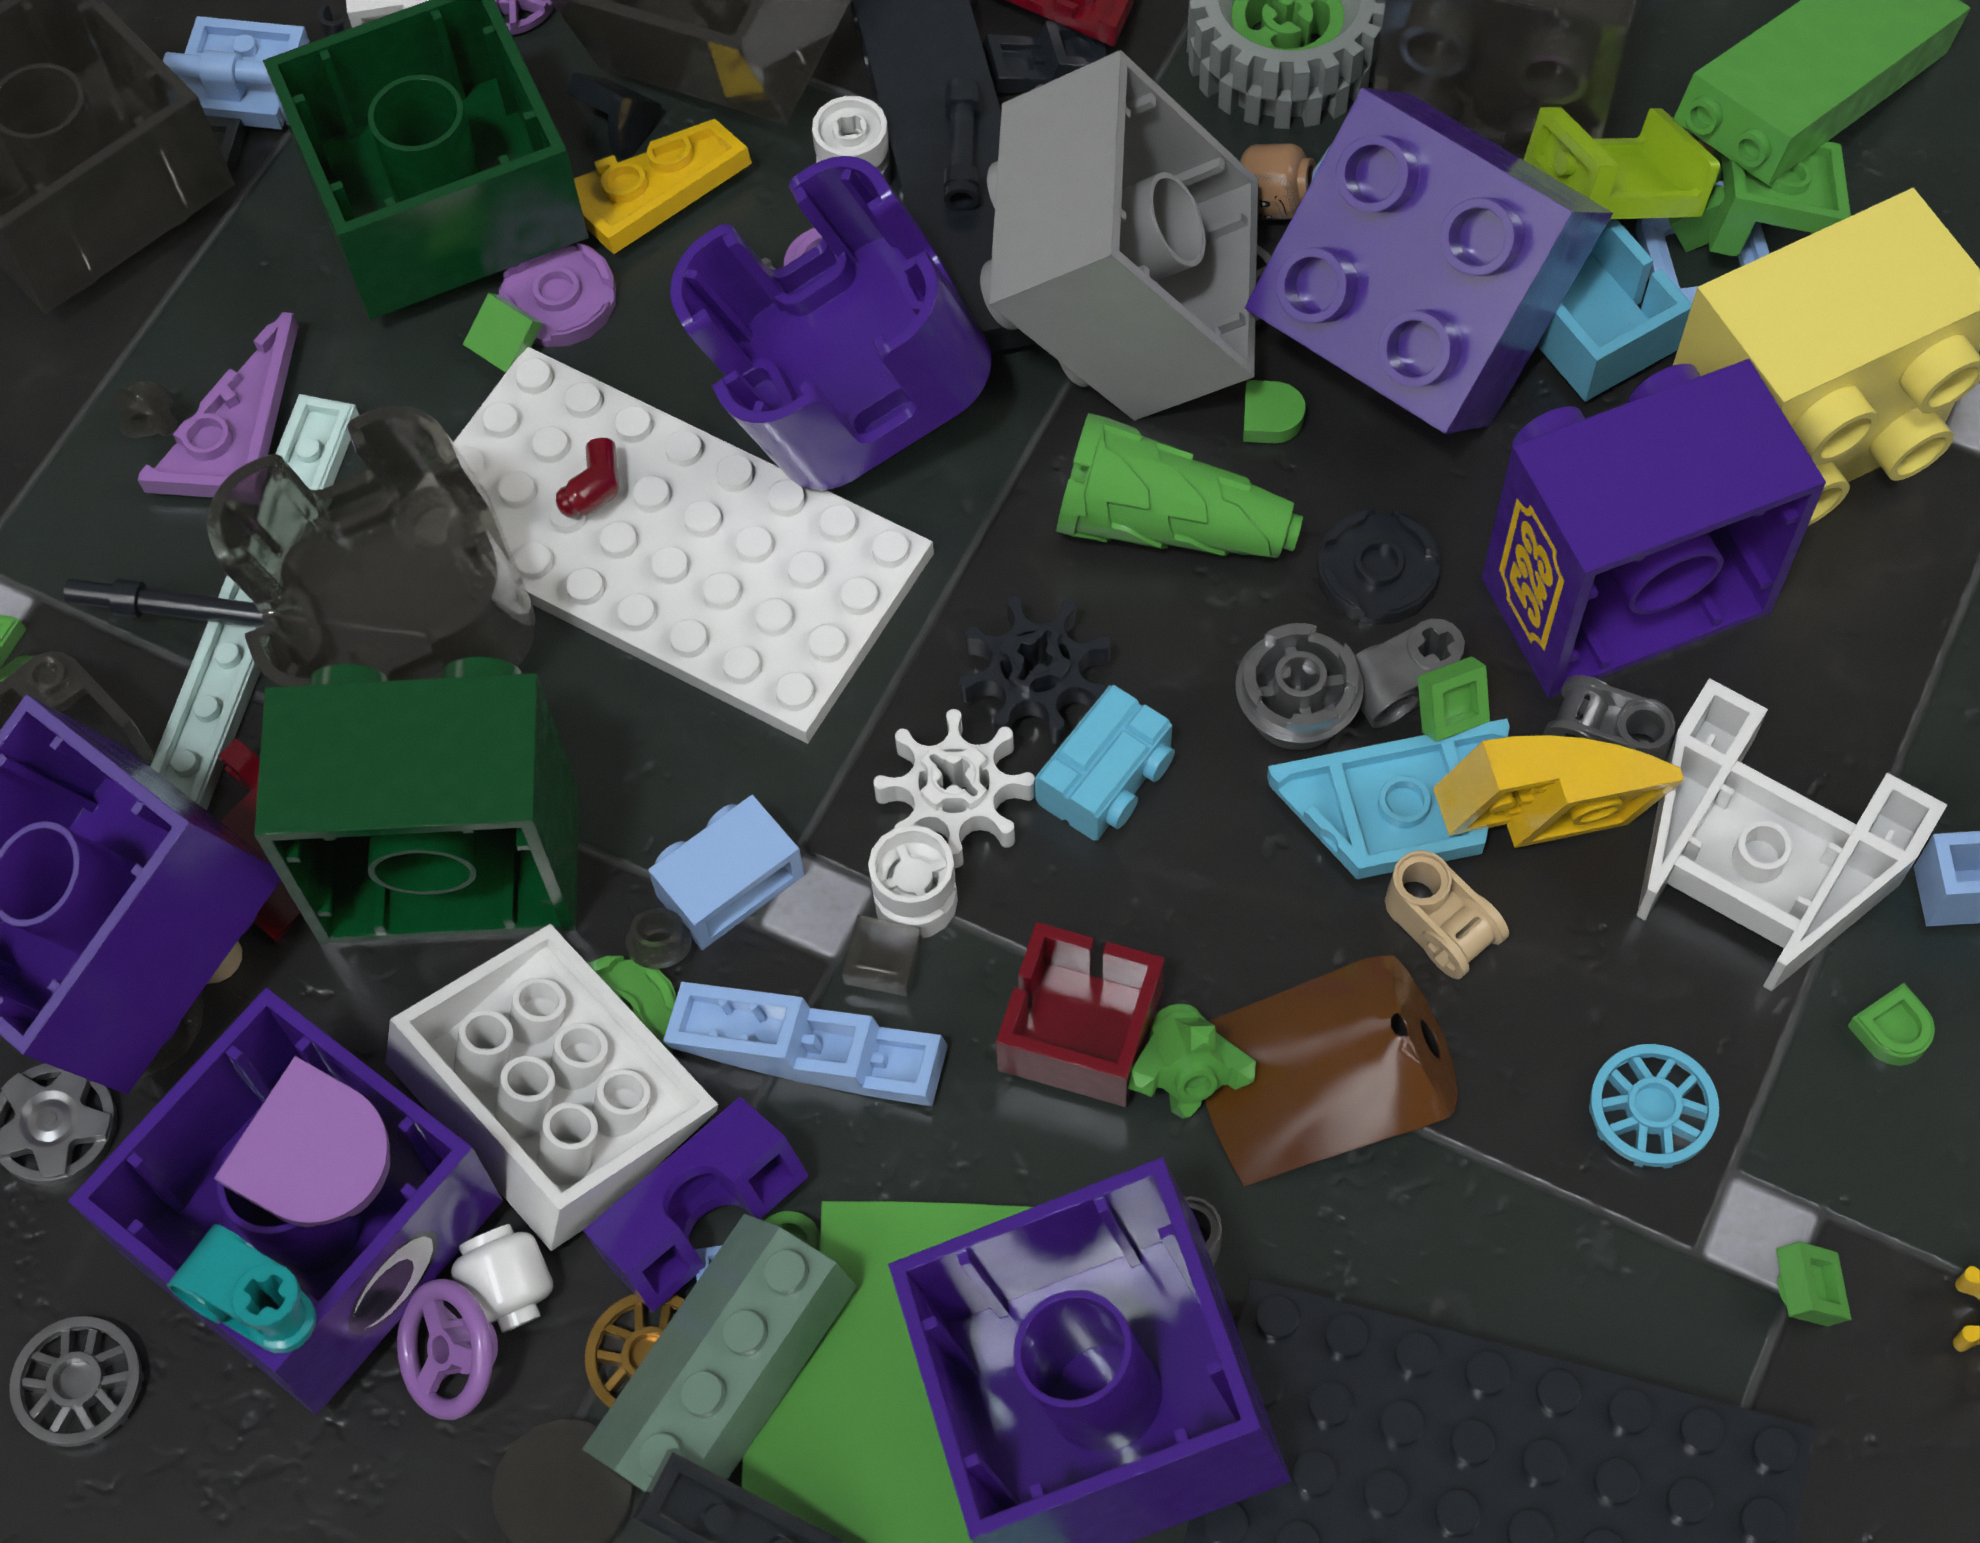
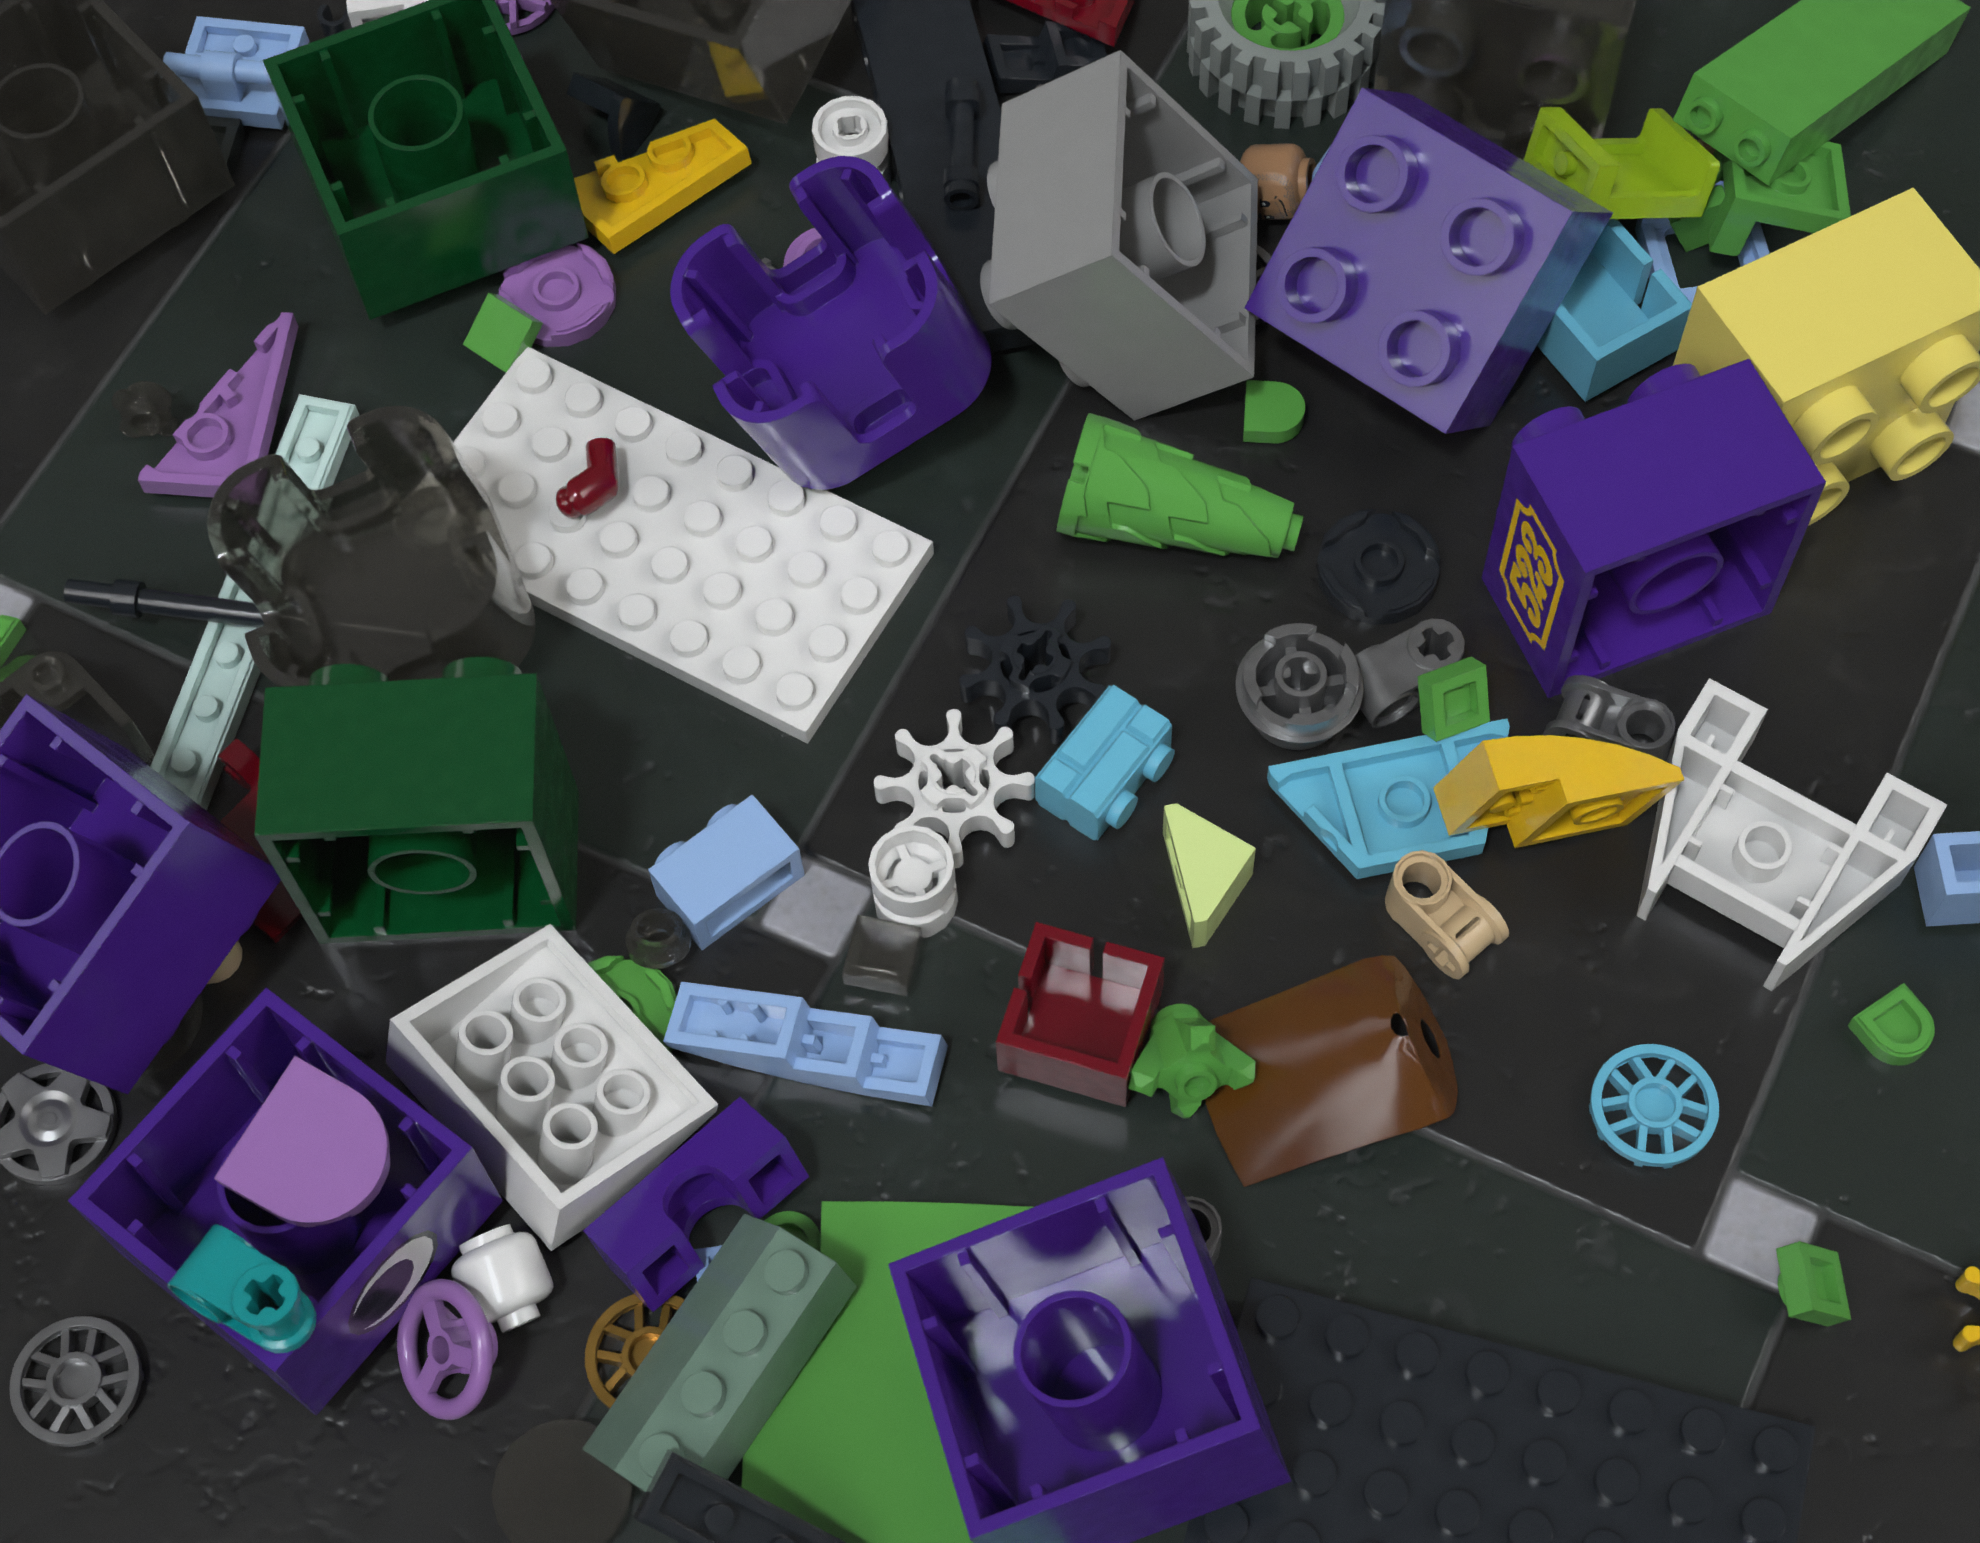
none -> yellowish green slope [1163,803,1256,948]

